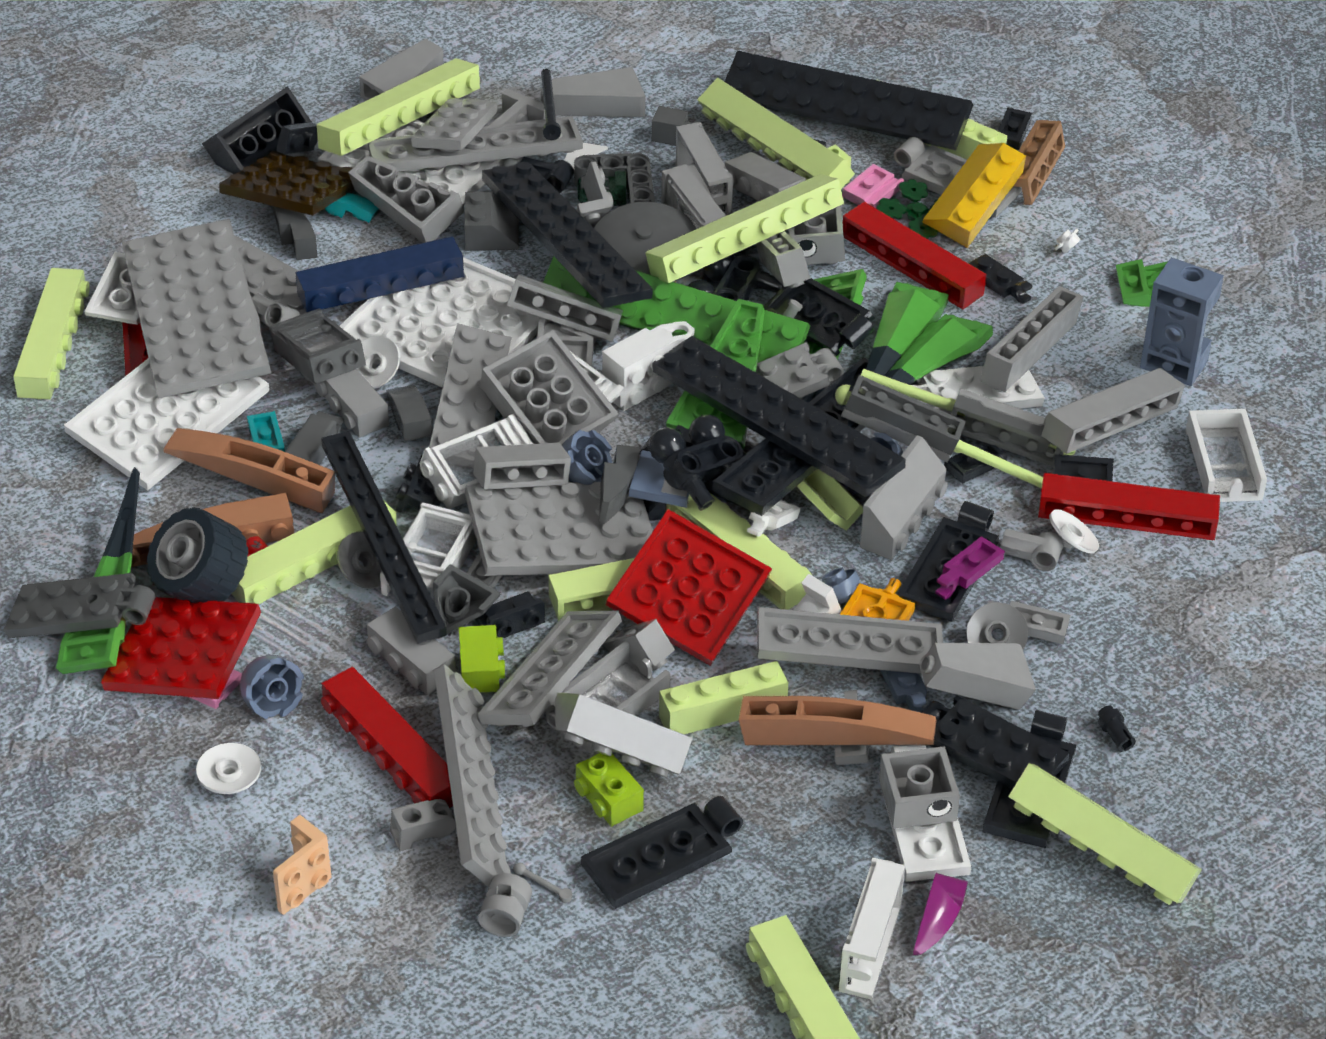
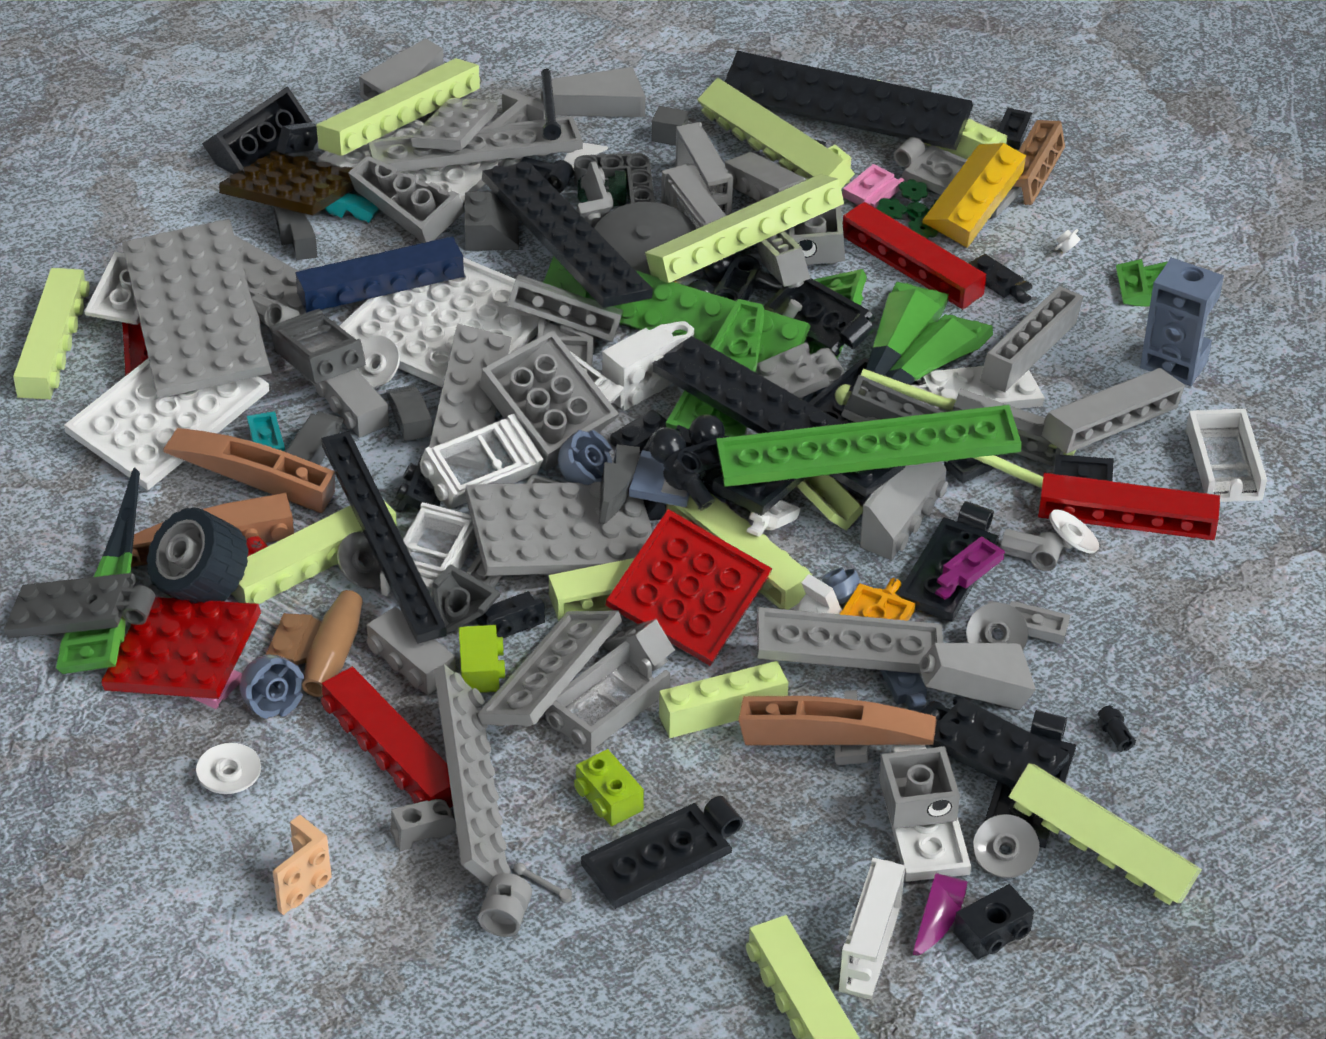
light grey brick [473,442,571,490] -> none
slope [555,692,692,778] -> none
none -> medium nougat plate [266,590,363,697]
none -> black plate [610,409,667,451]
none -> bright green plate [716,405,1021,487]
none -> black brick [953,884,1034,960]
none -> light grey dish [973,814,1039,878]

